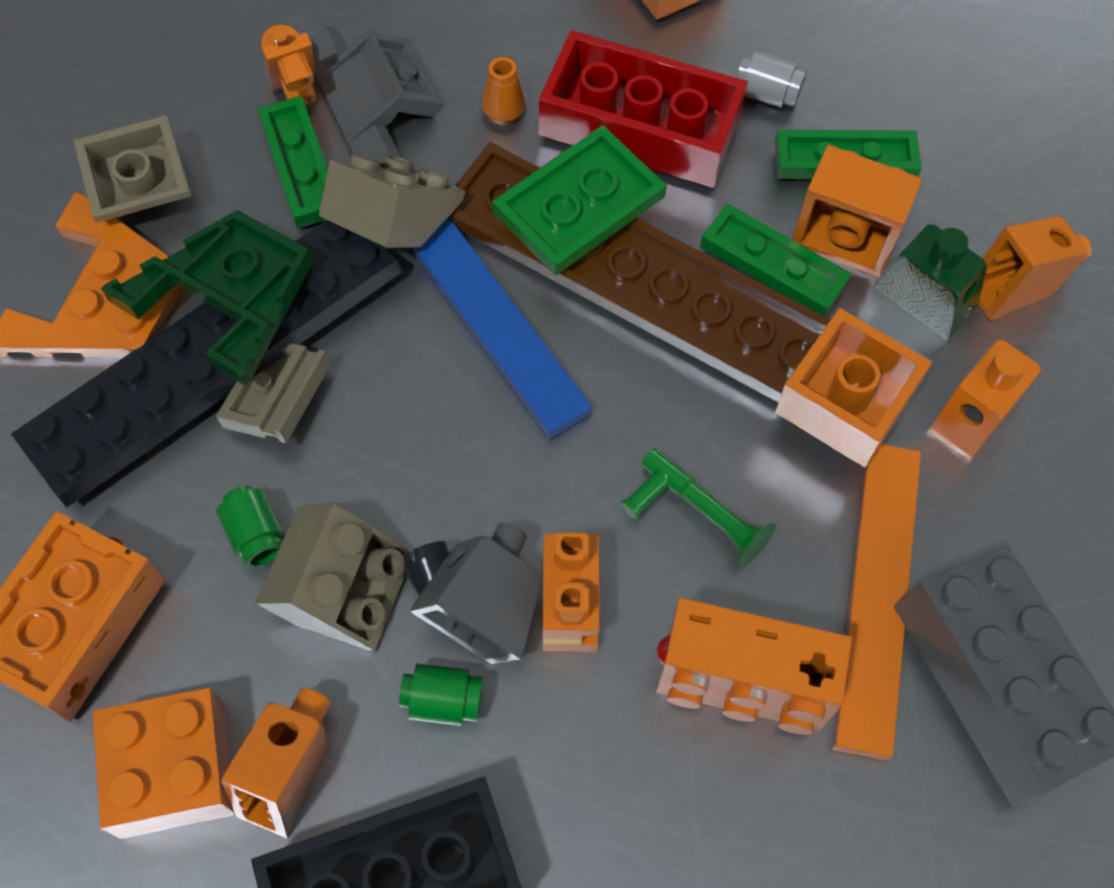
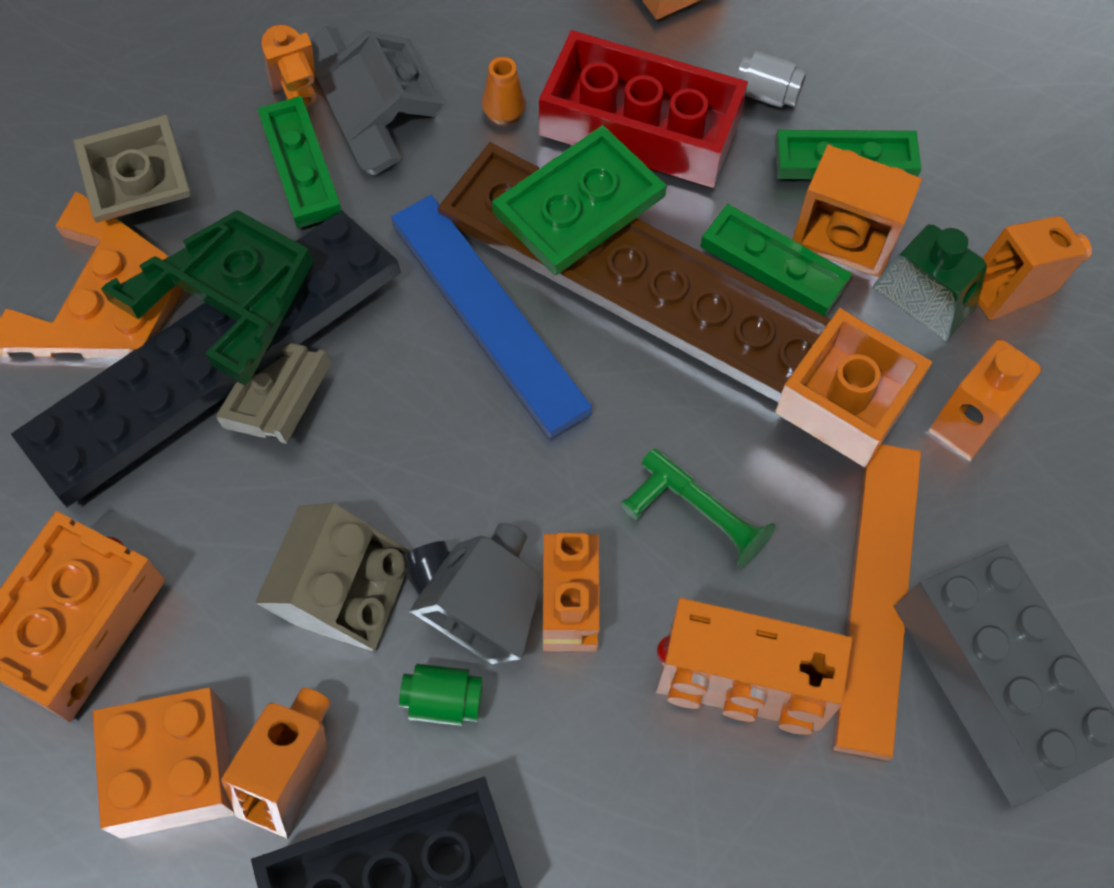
green brick [216,486,286,569] -> none
dark tan slope [319,153,465,248] -> none

